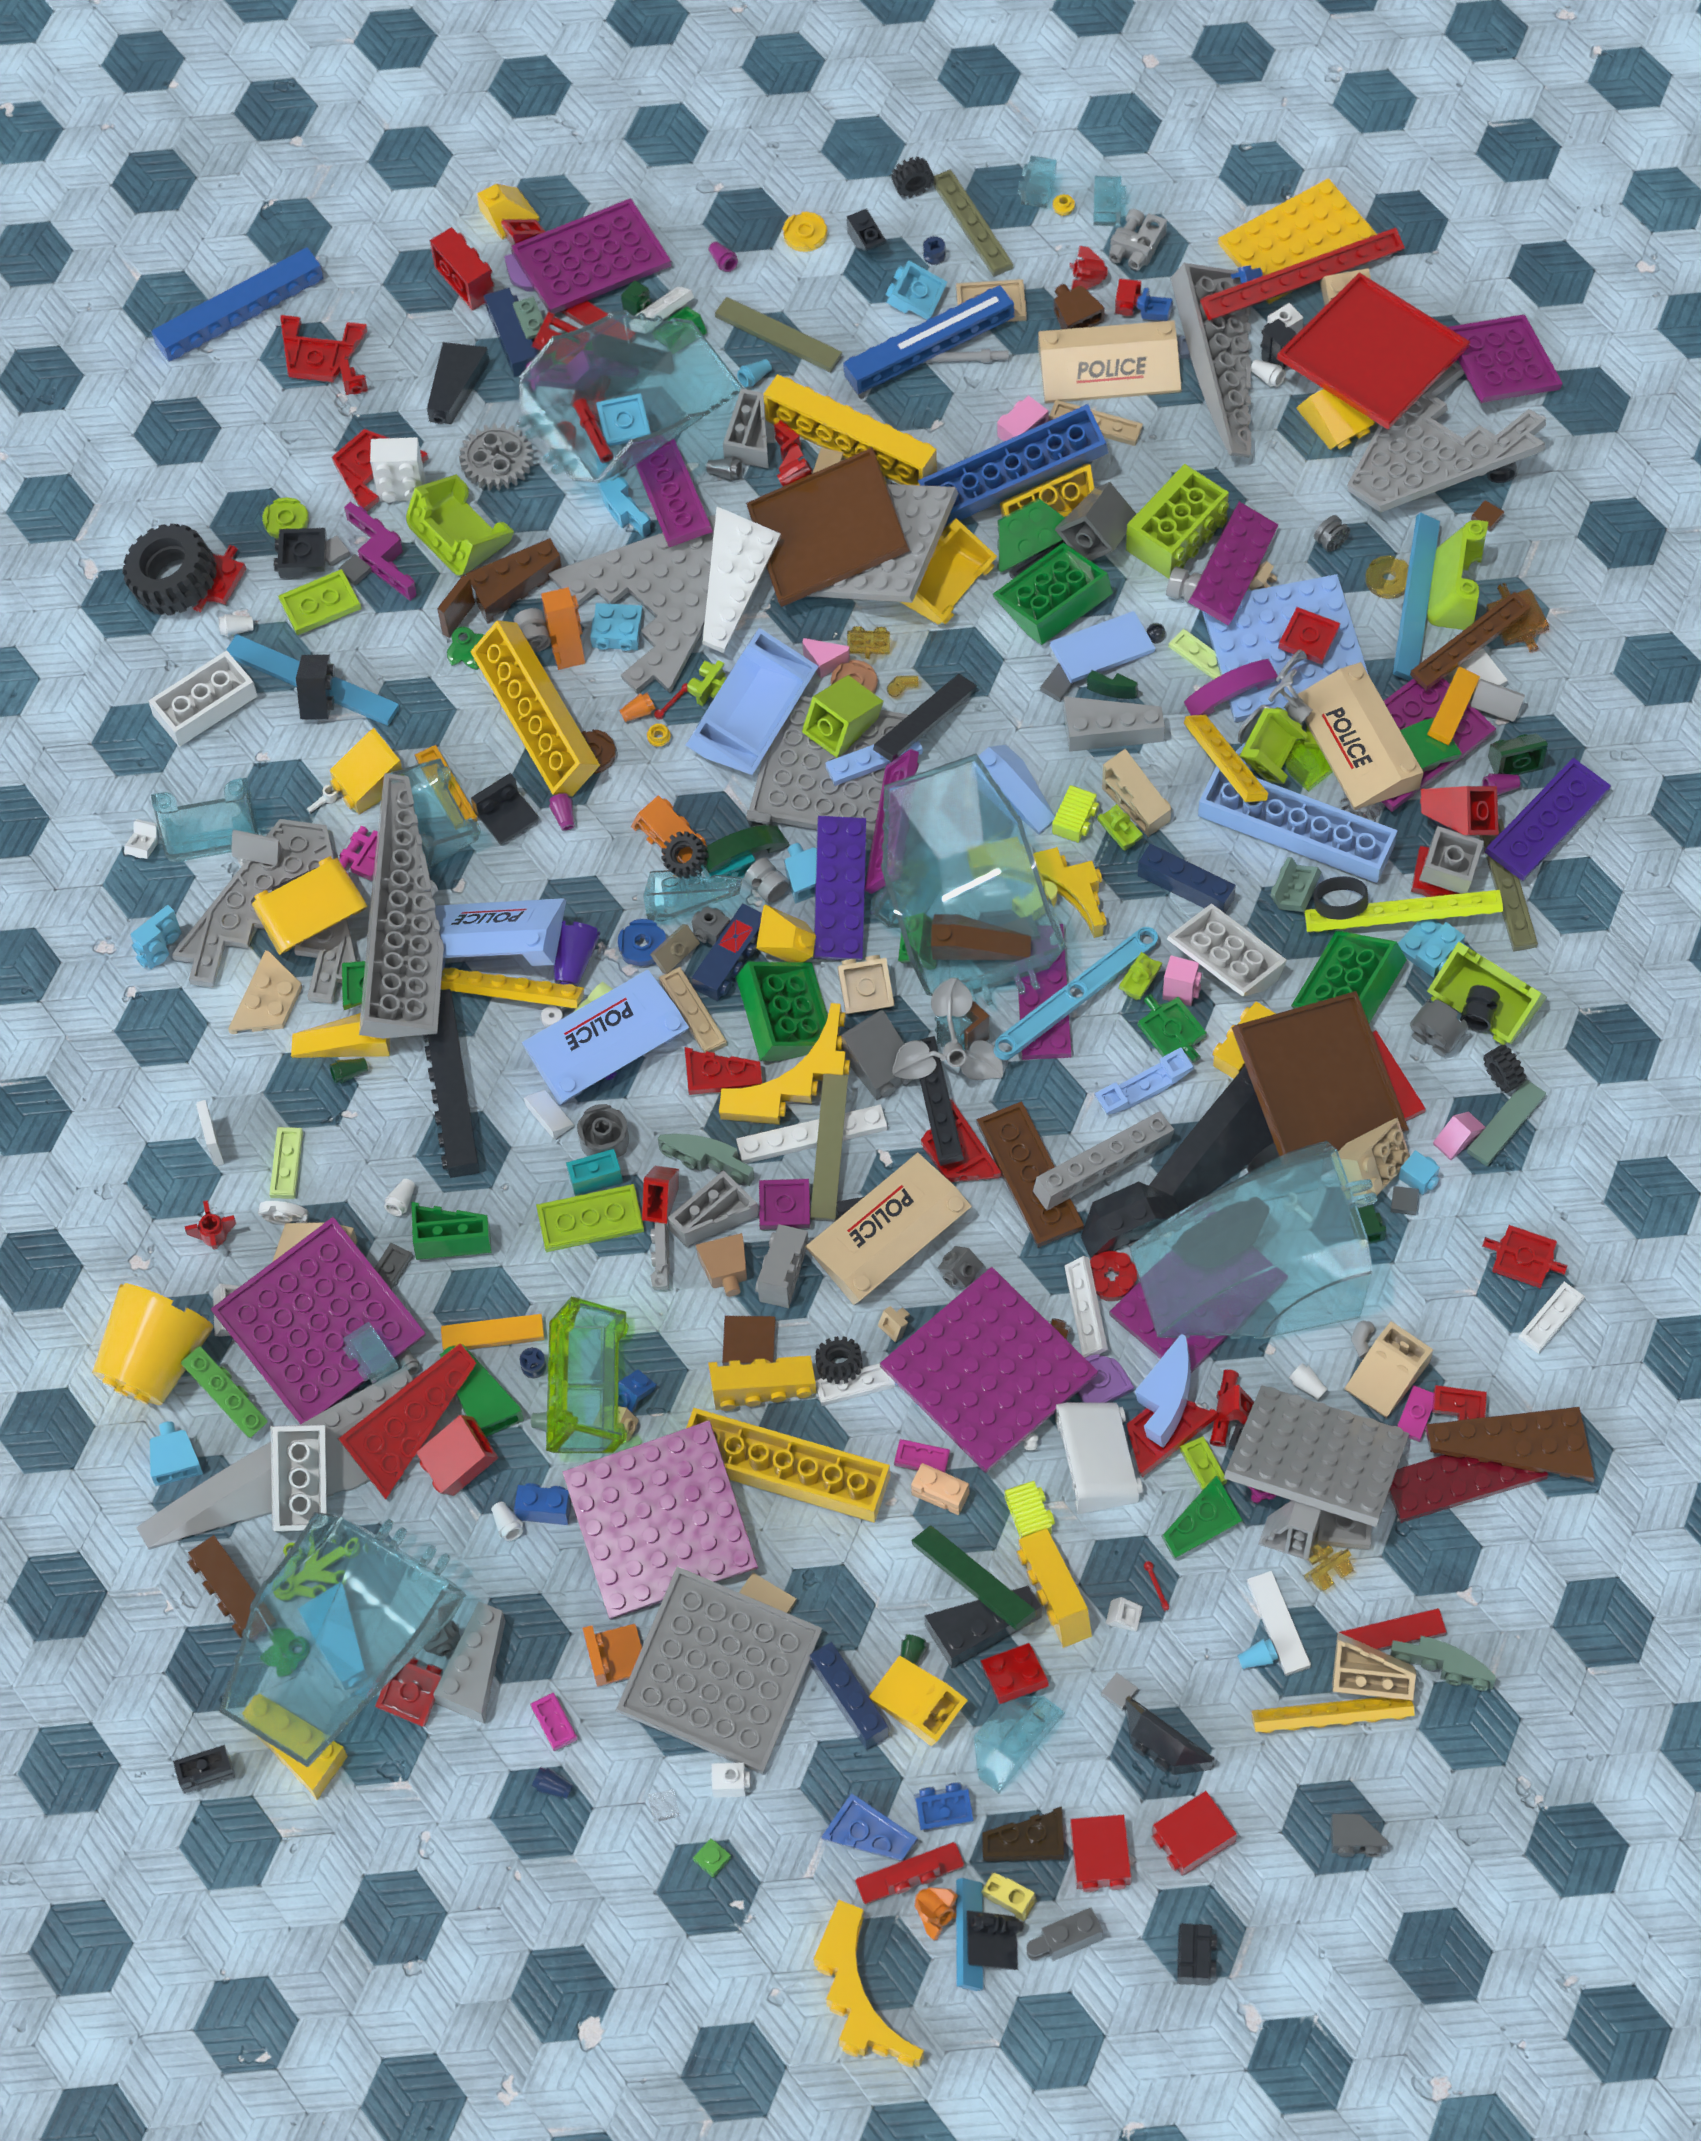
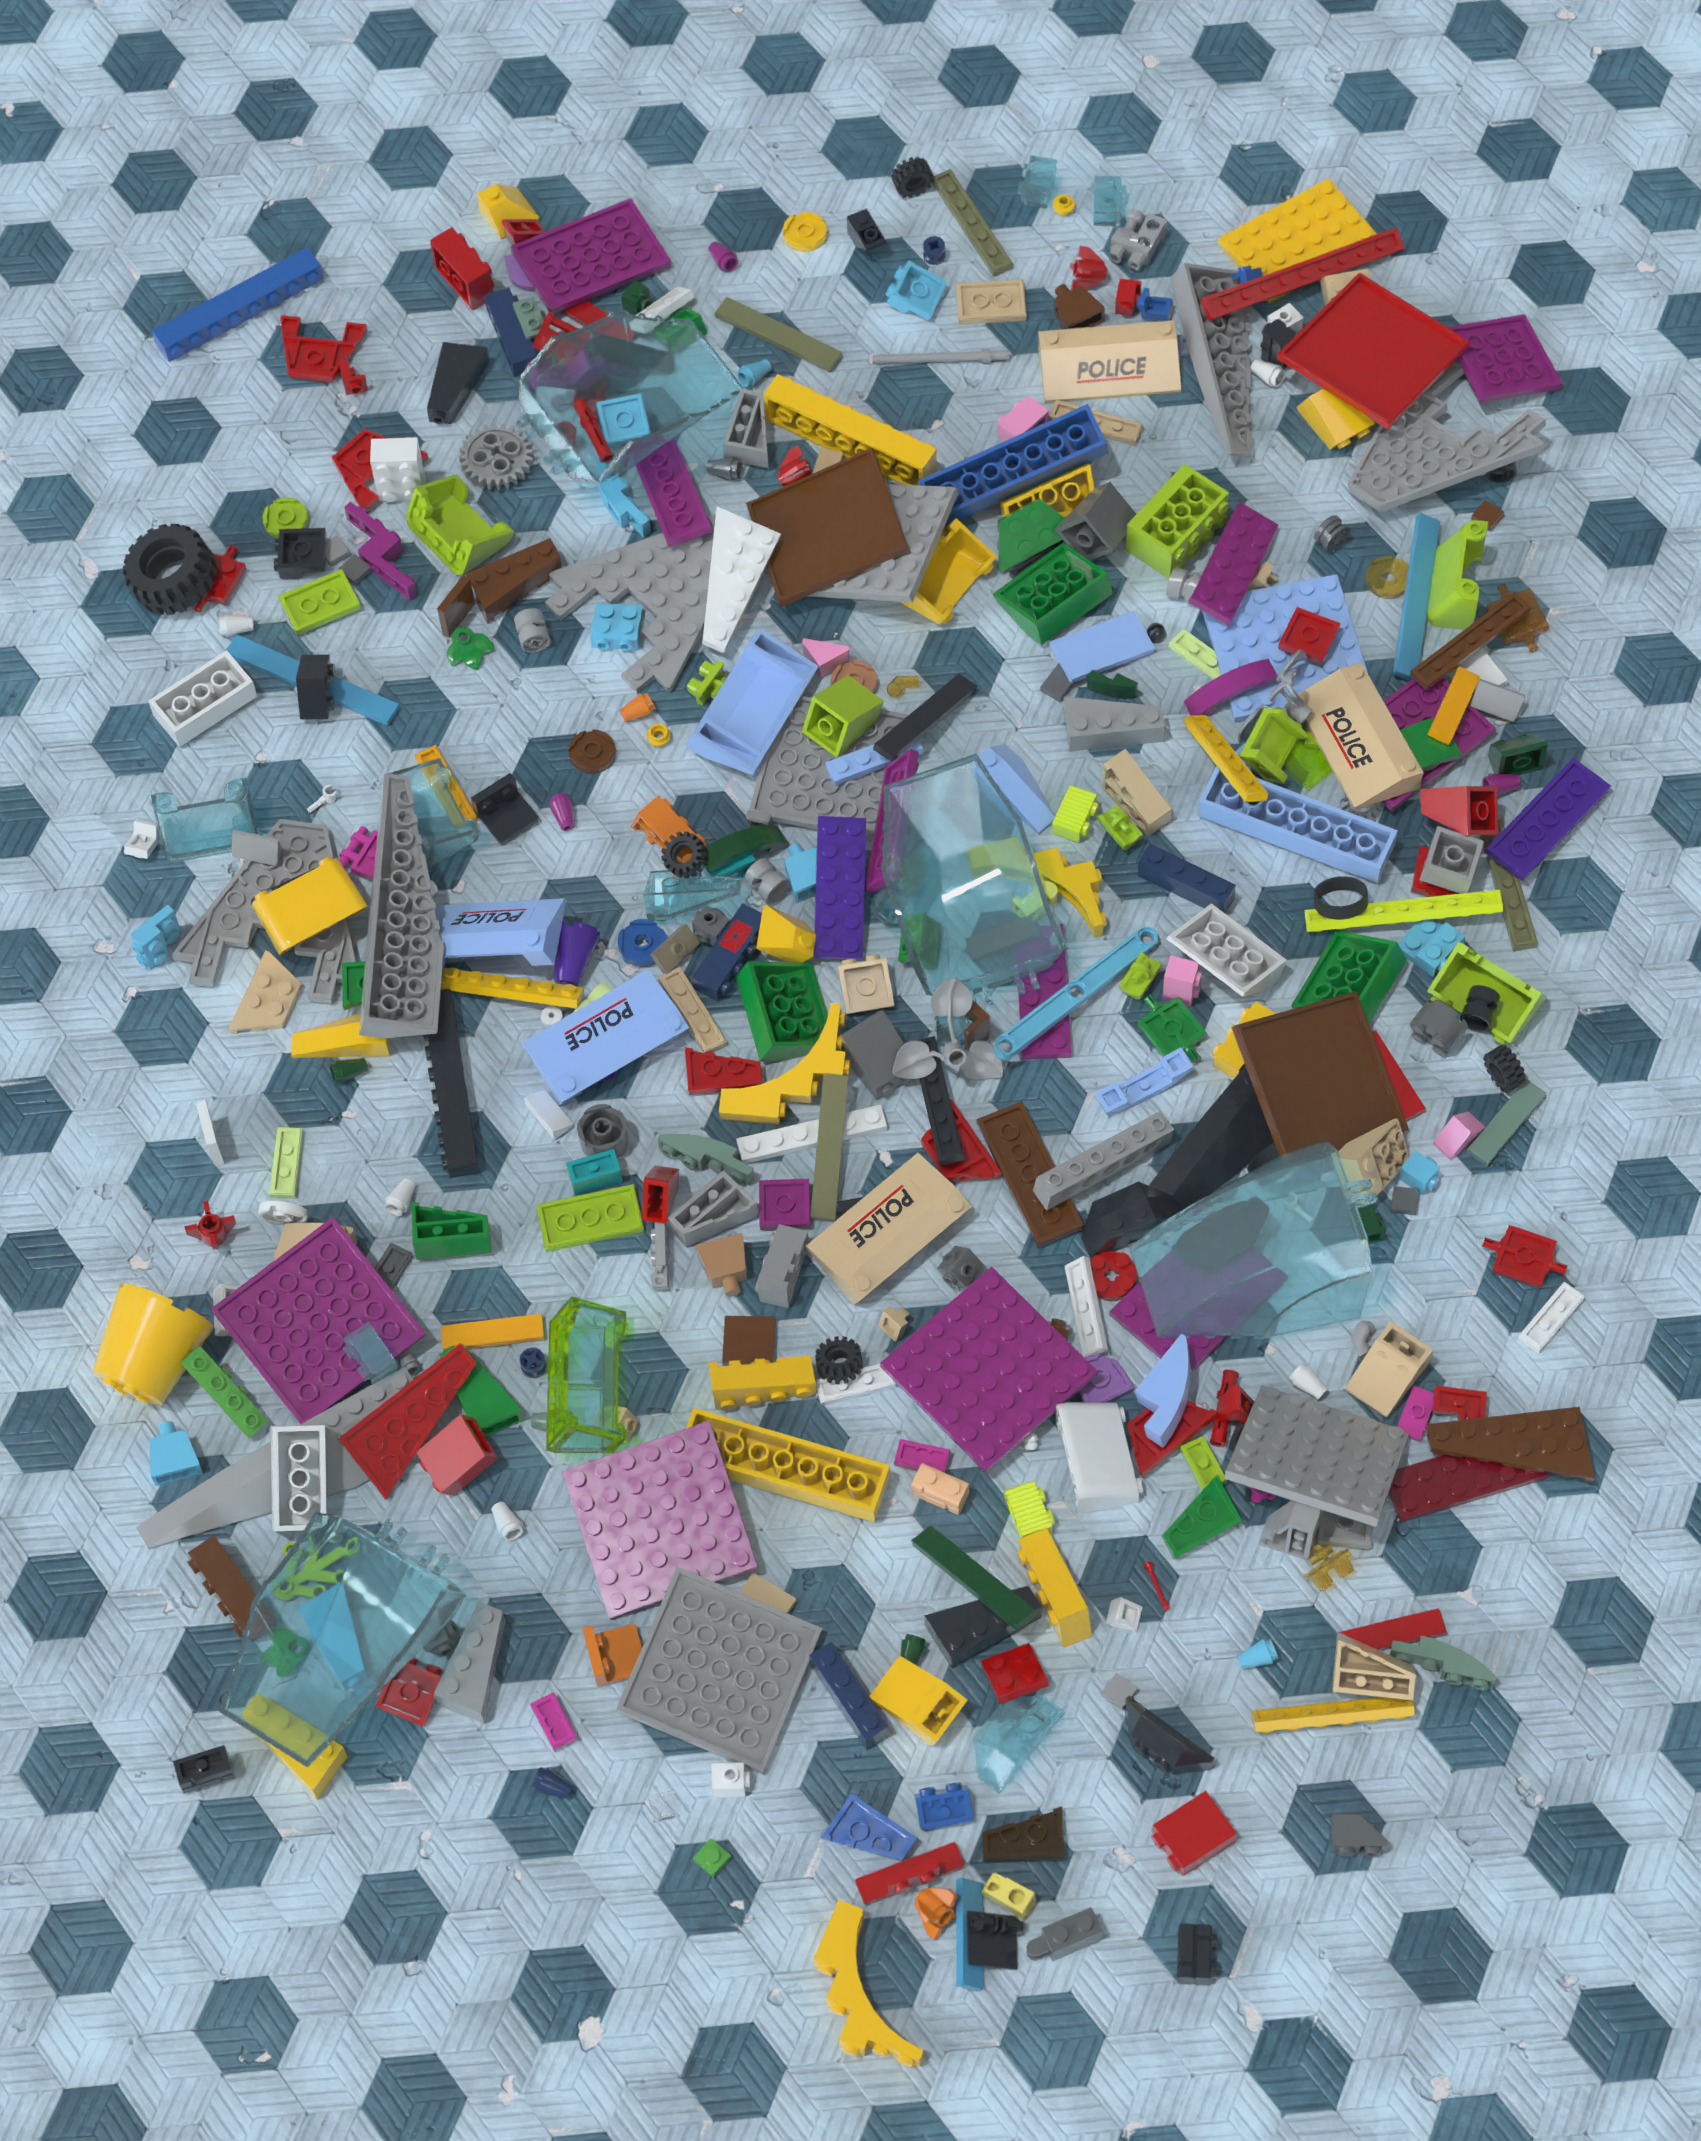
yellow slope [330,728,404,815] -> none
yellow brick [471,620,600,796] -> none
blue brick [514,1483,572,1525] -> none
orange wedge [541,587,585,670] -> none
blue bracket [612,1369,657,1413] -> none
red hinge [654,683,688,720] -> none
red bracket [774,420,801,460] -> none
blue brick [843,285,1015,395] -> none
clear yellow hips [847,626,890,659] -> none
reddish brown wedge [931,914,1031,960] -> none
red brick [1070,1814,1131,1892] -> none
white tile [1247,1571,1311,1676] -> none
sand green bracket [1271,857,1322,912] -> none

